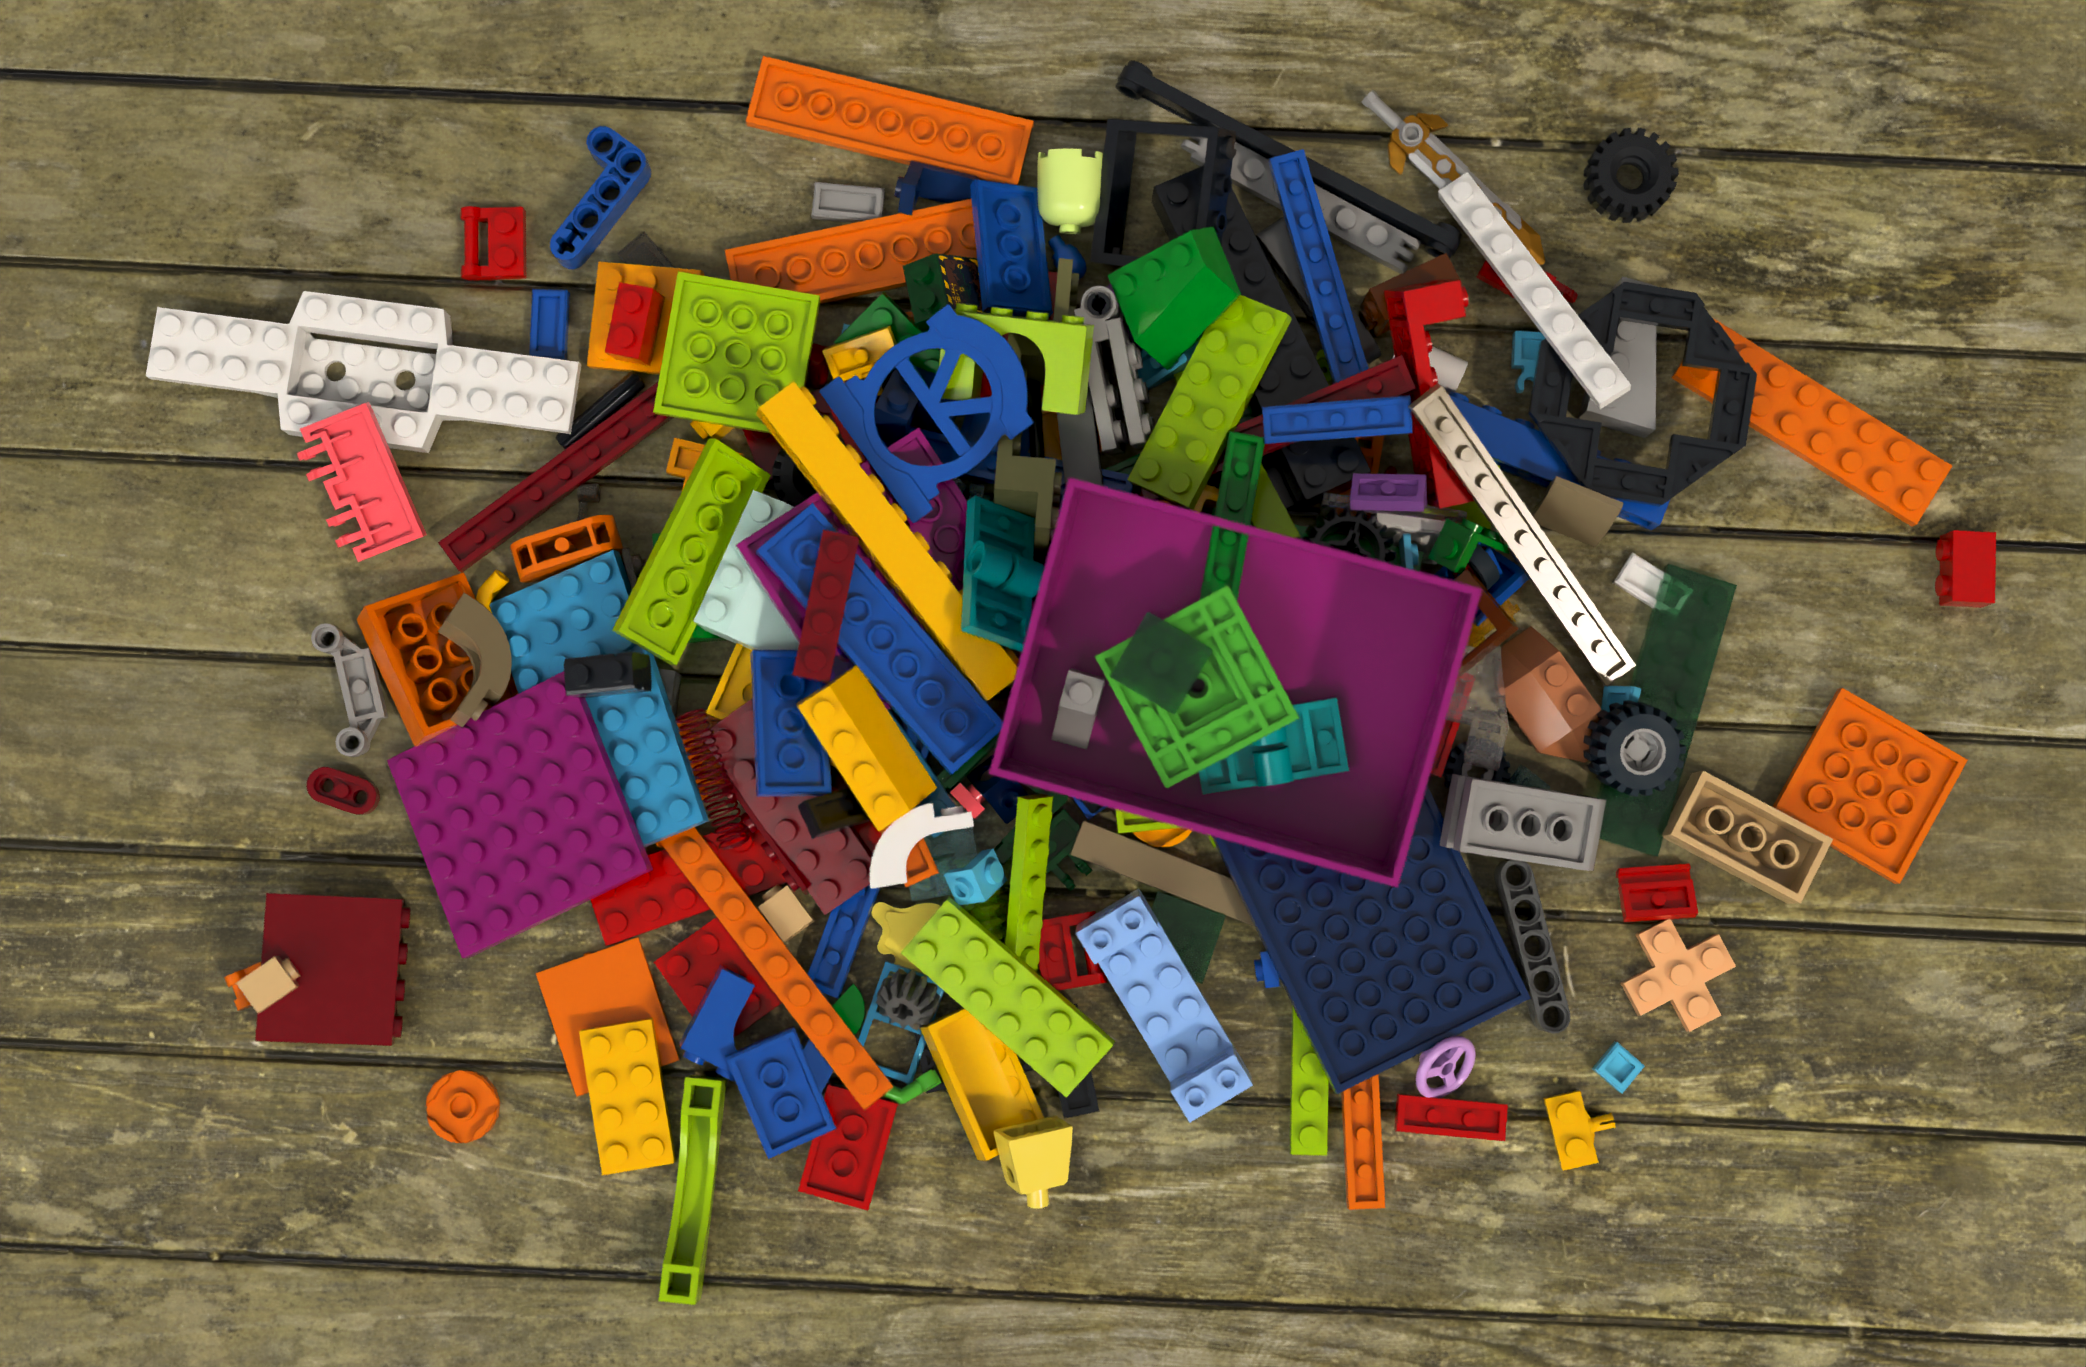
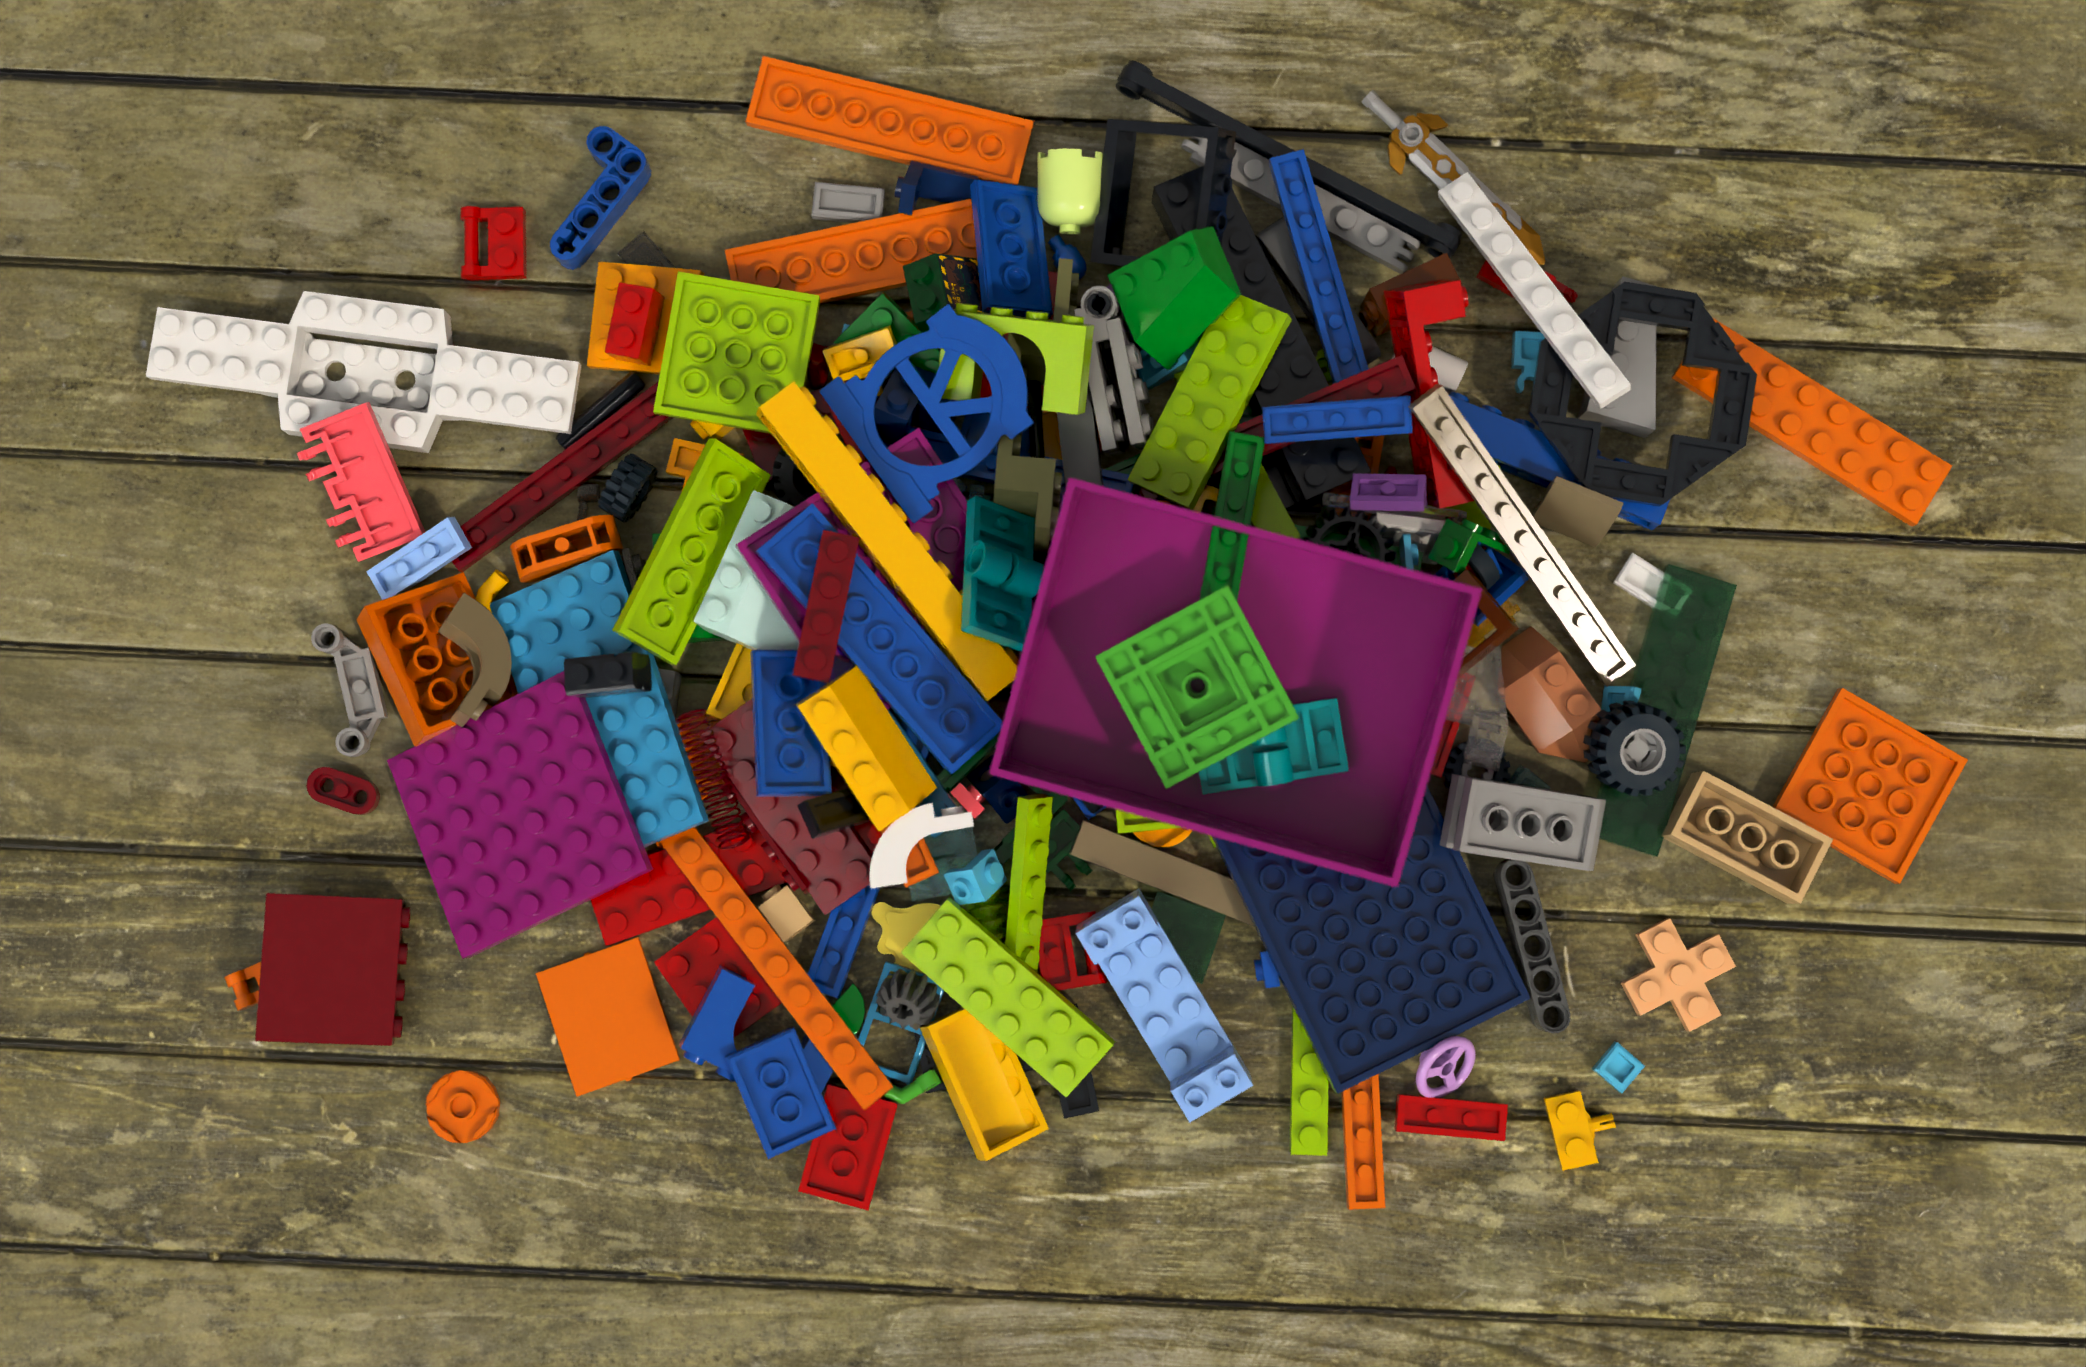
tan brick [236,956,300,1013] -> none
blue tile [529,289,570,360] -> none
yellow plate [579,1018,676,1175] -> none
lime arch [659,1074,727,1305] -> none
light yellow torso [994,1116,1073,1209] -> none
light grey arch [1052,668,1107,749] -> none
clear green plate [1110,611,1213,715] -> none
black tyre [1583,128,1679,223] -> none
red plate [1616,863,1698,922] -> none
red brick [1935,530,1996,608] -> none
none -> light blue plate [366,517,472,600]
none -> black bush [598,453,658,523]

